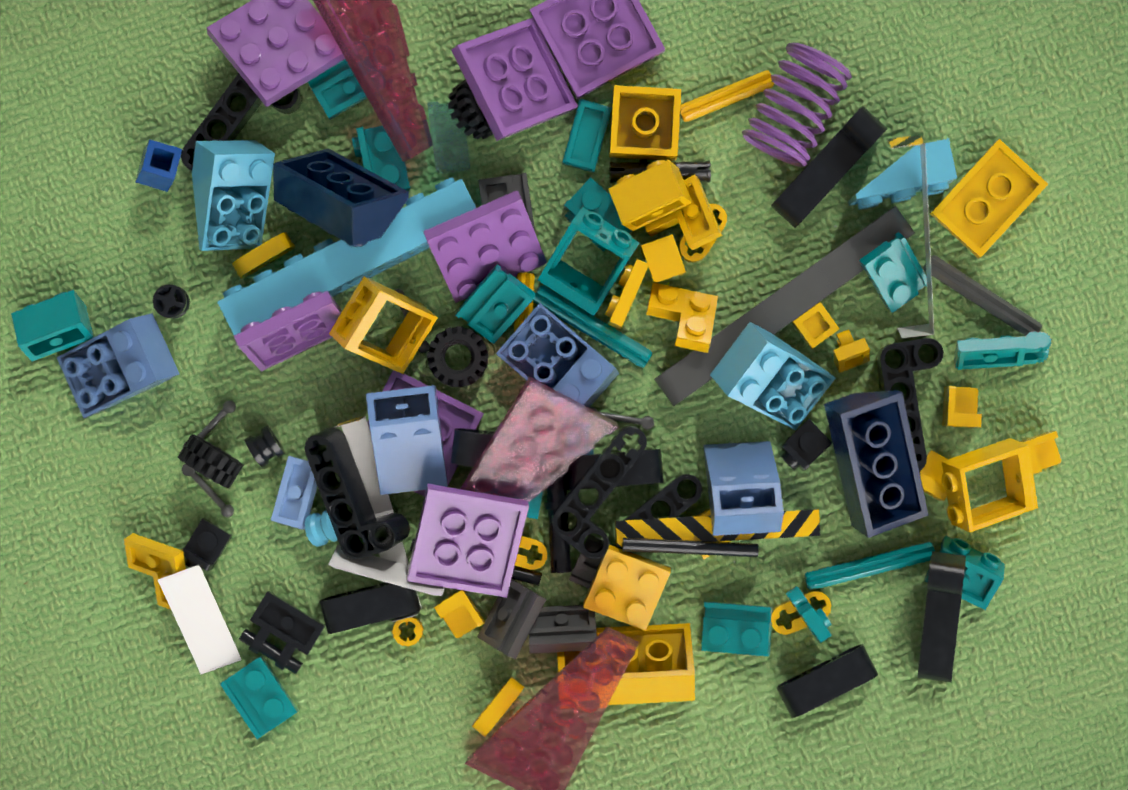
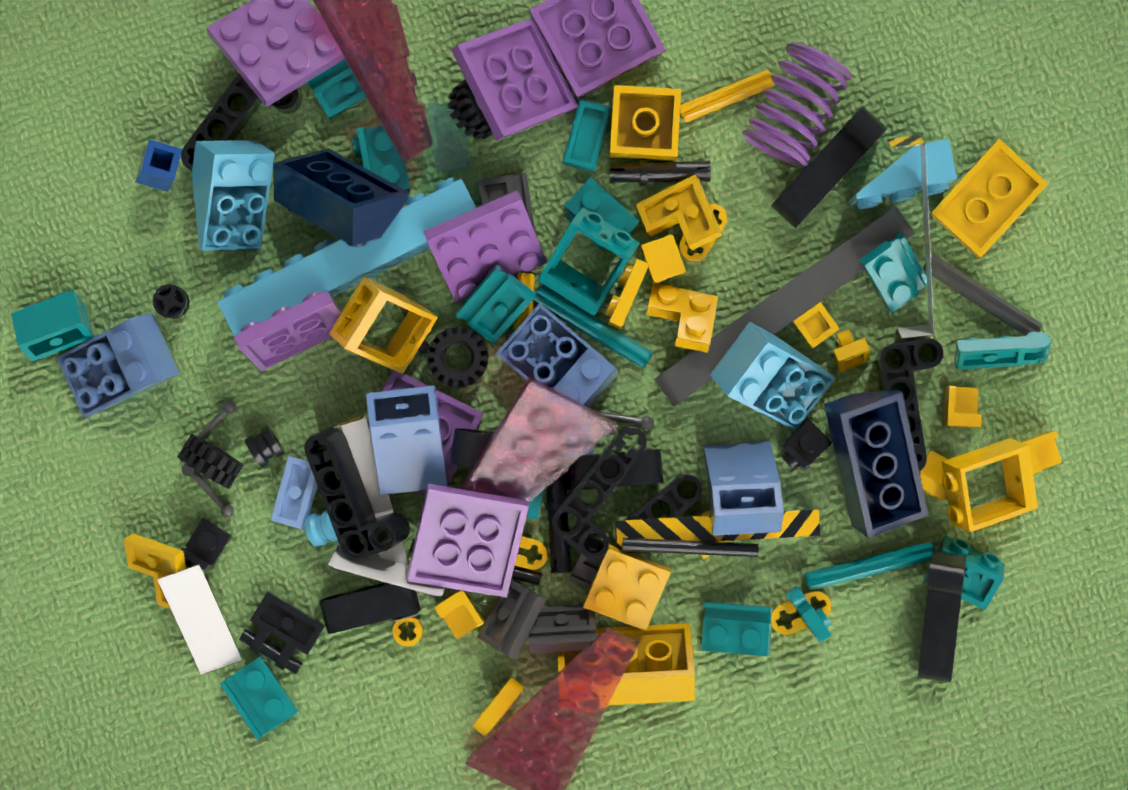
yellow beam [232,232,295,279] -> none
yellow brick [608,160,692,231] -> none
black beam [776,644,878,718] -> none

